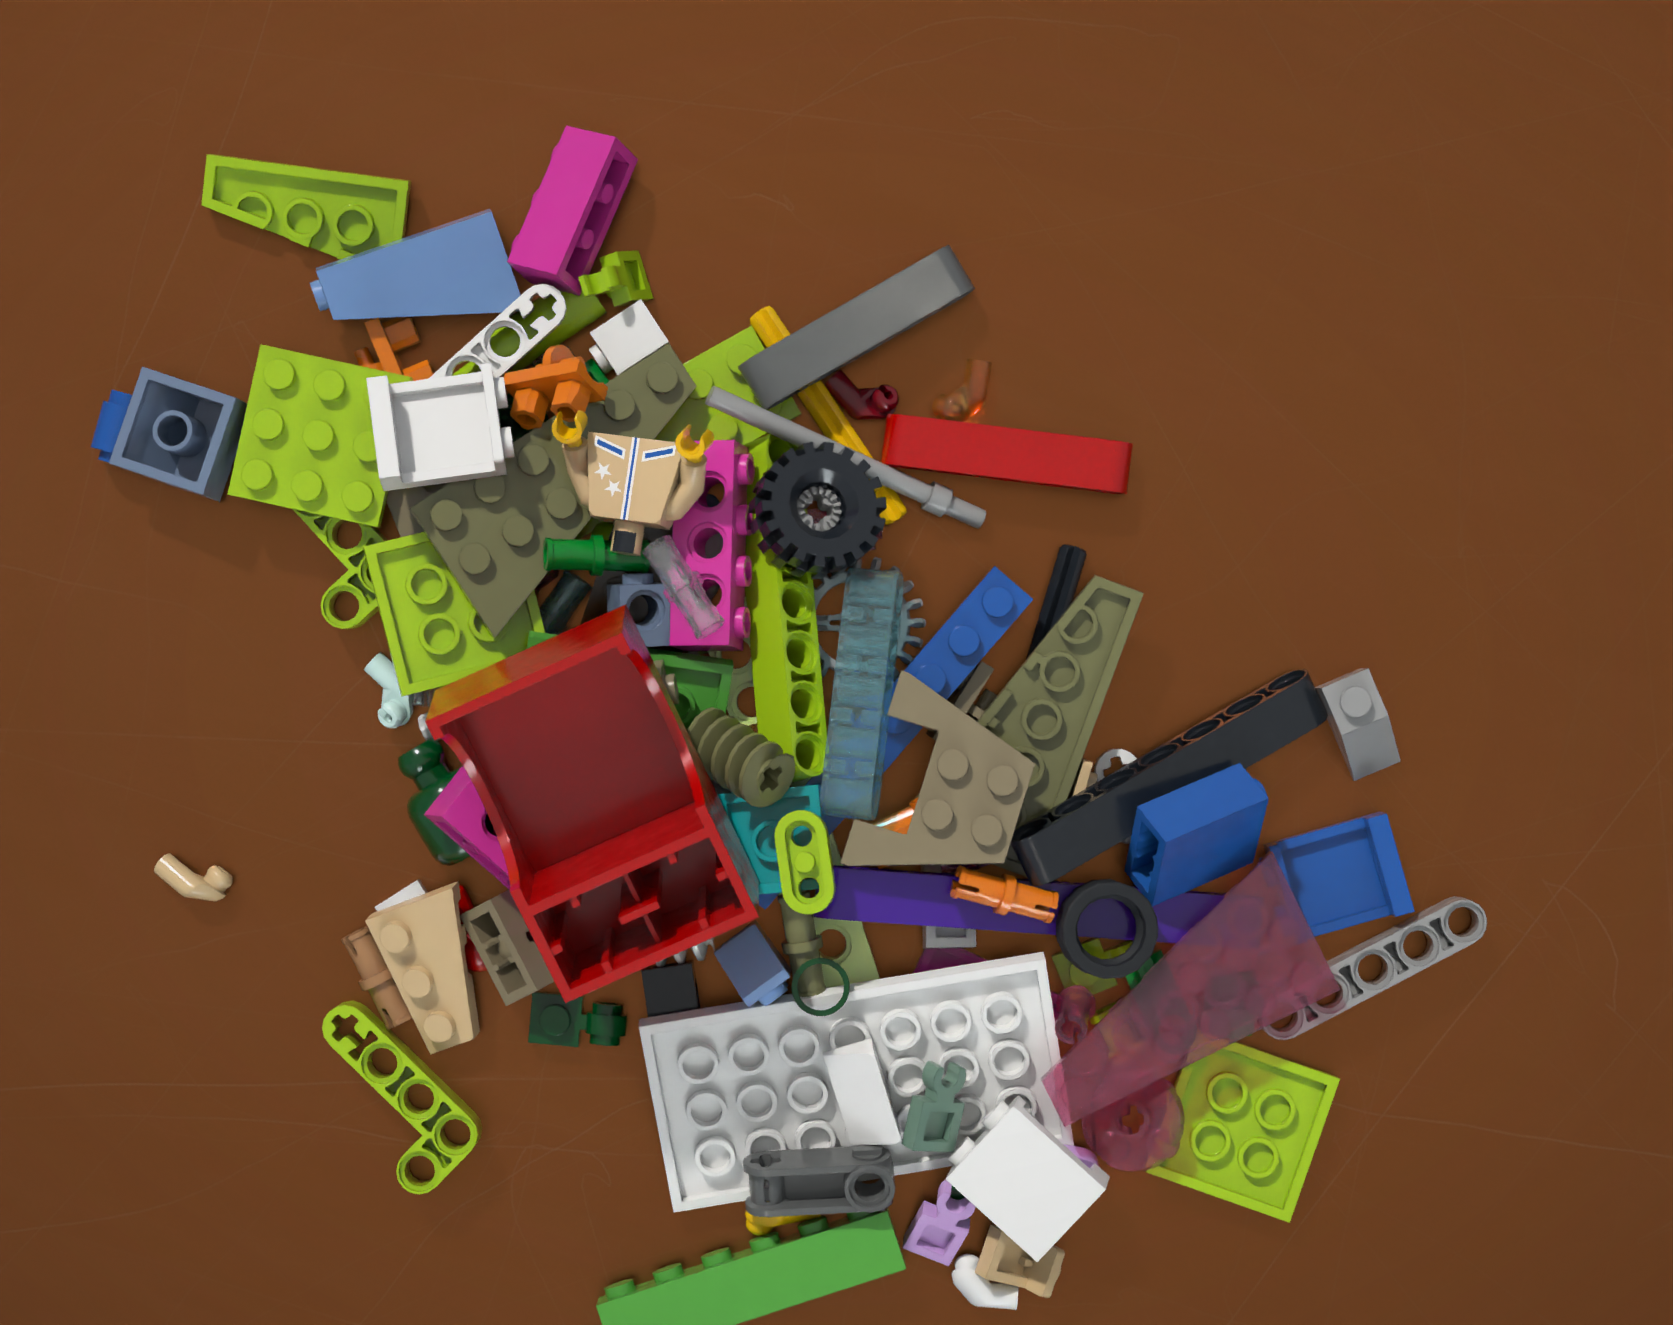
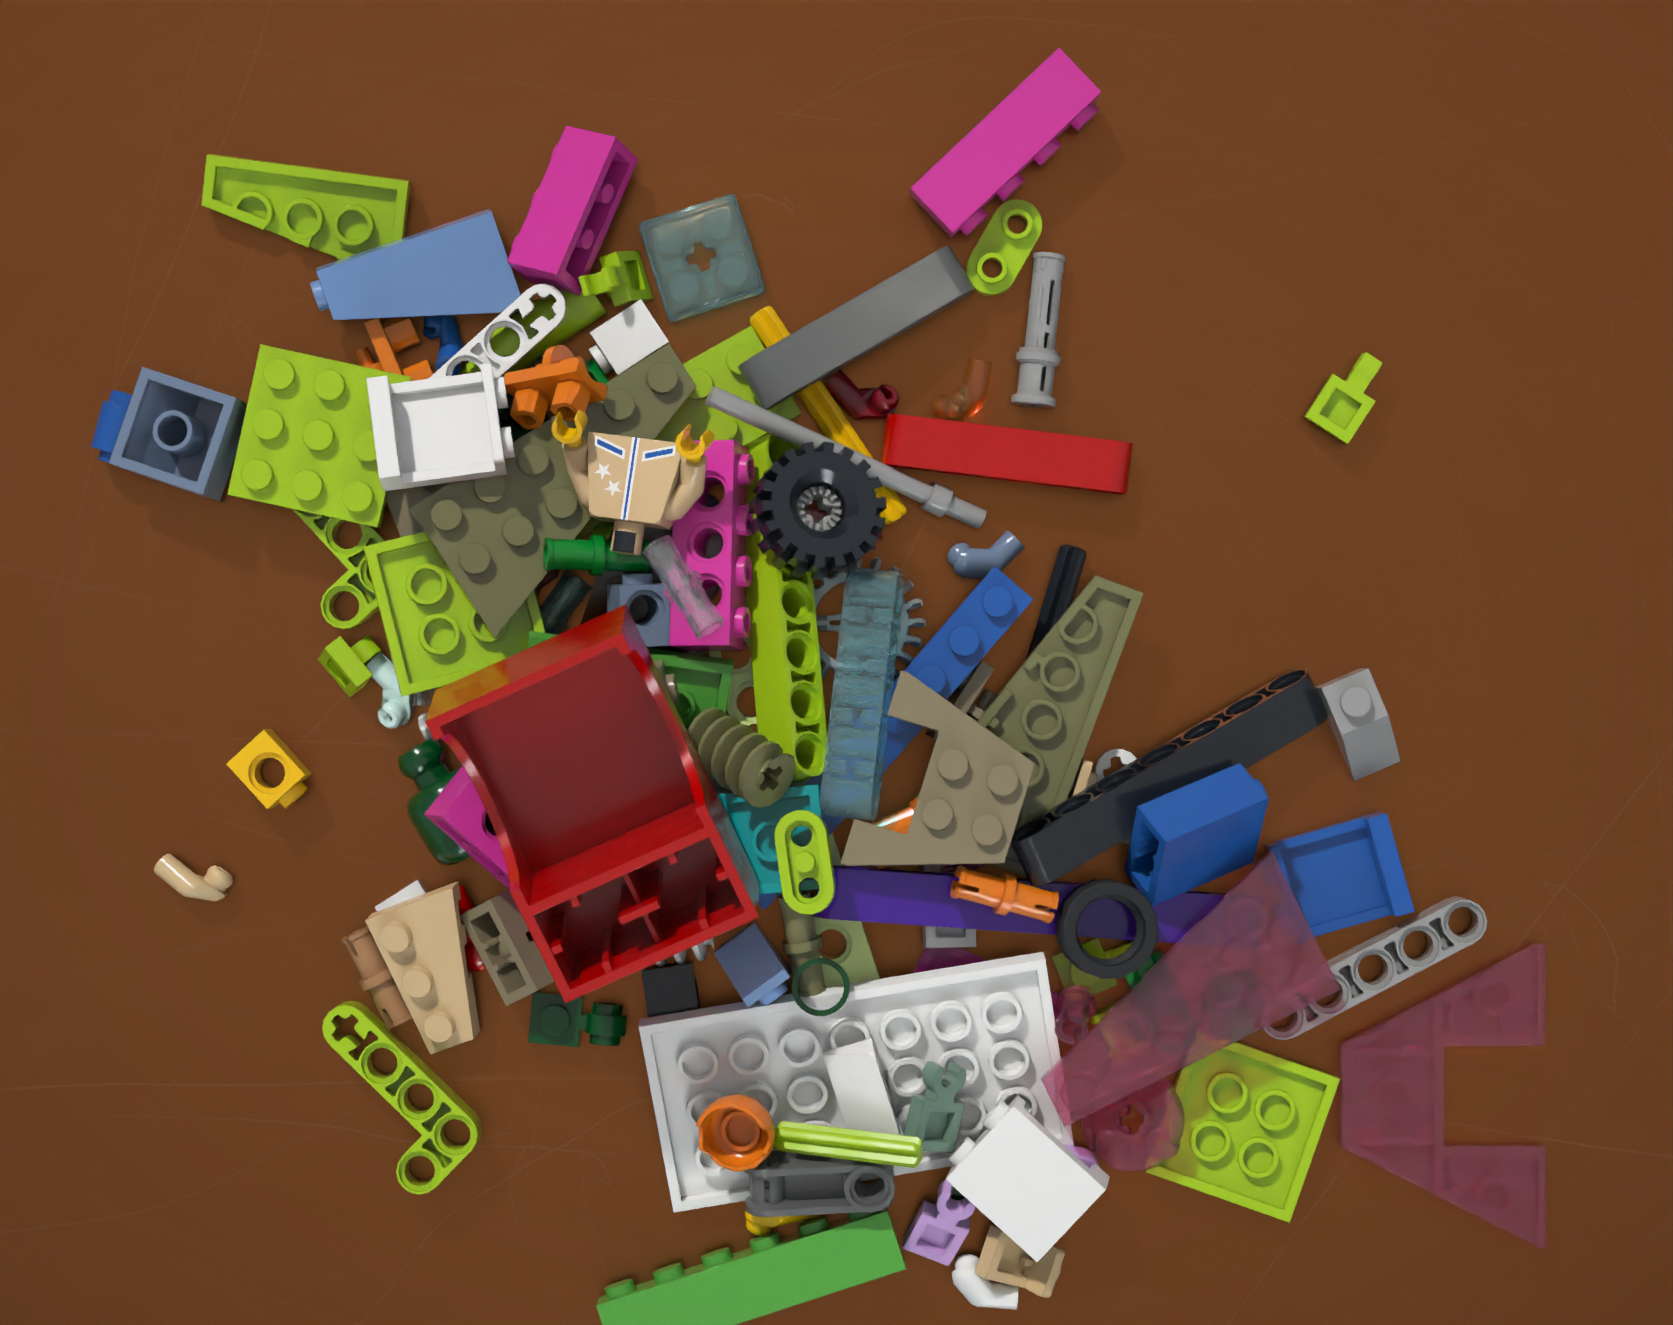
none -> yellow brick [226,729,312,809]
none -> lime tile [318,635,381,698]
none -> blue arm [423,315,464,376]
none -> clear light blue brick [639,194,765,322]
none -> orange hair [696,1094,775,1172]
none -> lime axle [774,1121,923,1168]
none -> dark pink brick [910,48,1101,238]
none -> sand blue arm [947,530,1025,579]
none -> lime plate [966,199,1042,296]
none -> light grey pin [1011,252,1066,409]
none -> lime plate [1304,352,1383,444]
none -> clear pink wing [1339,942,1546,1249]

